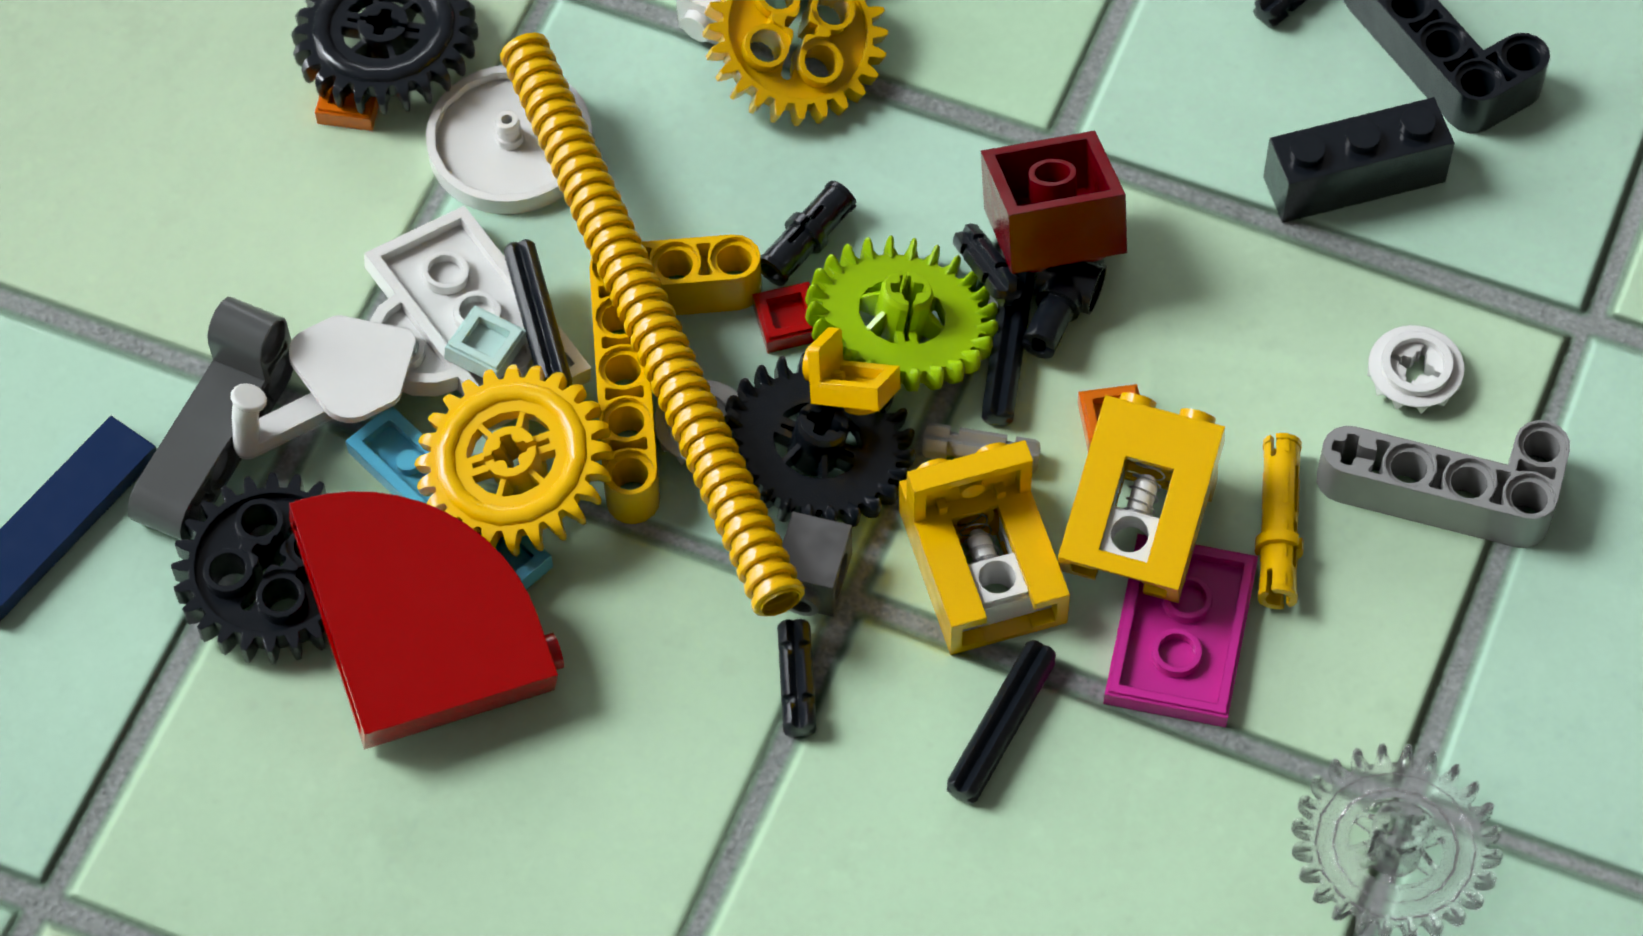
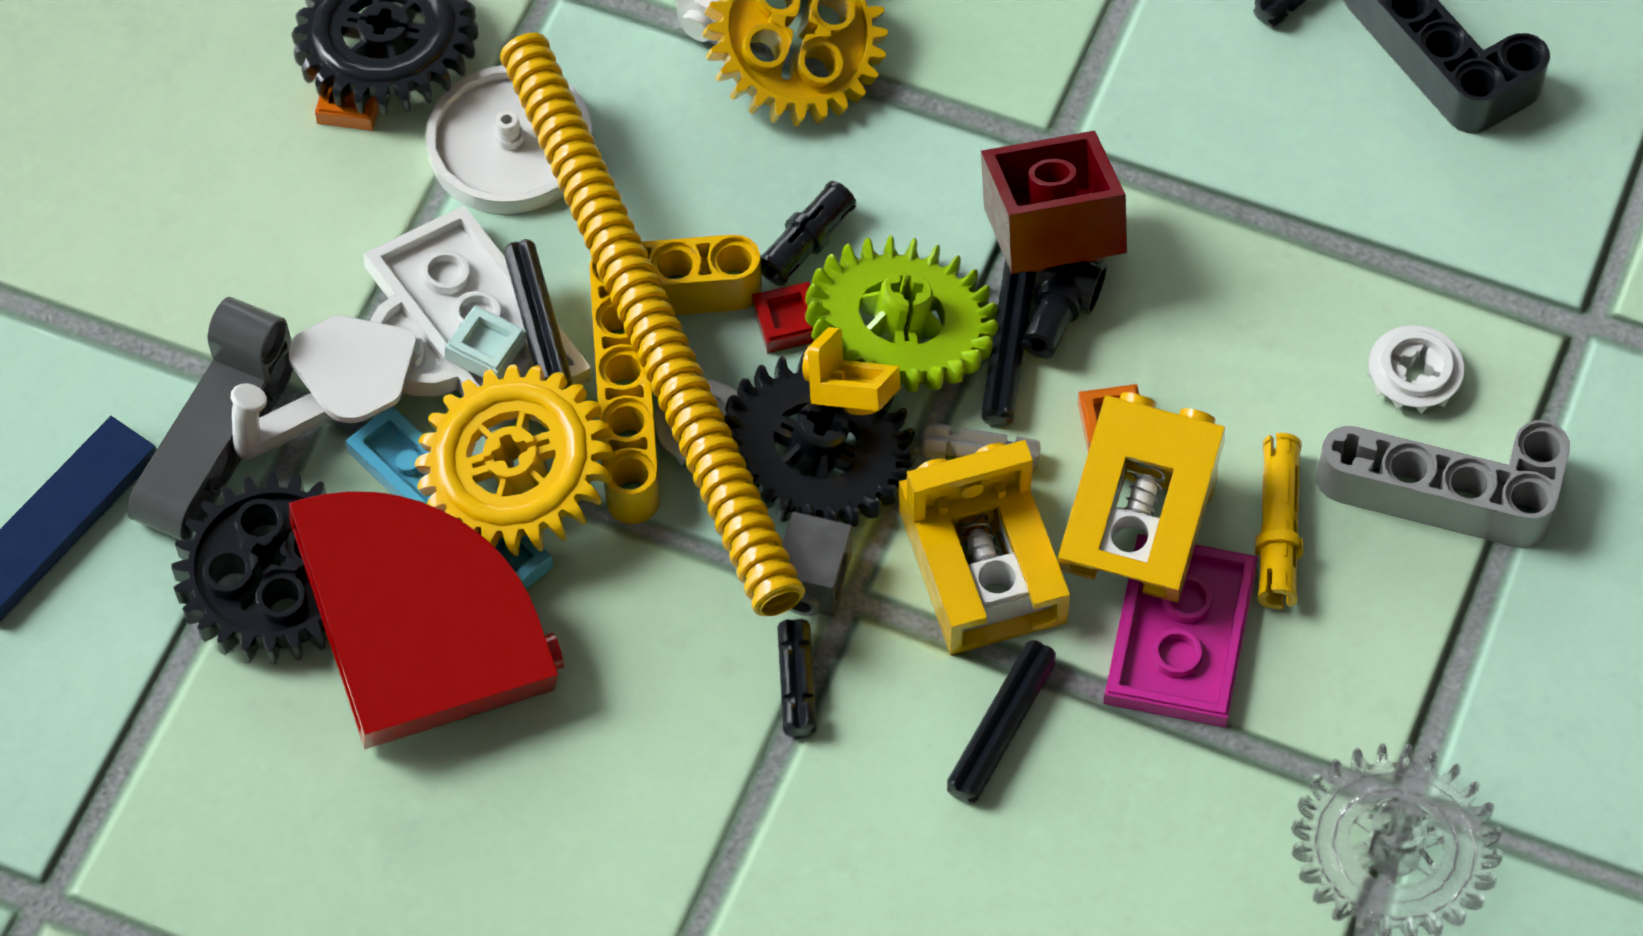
black axle [953,223,1025,307] -> none
black brick [1263,97,1455,223] -> none

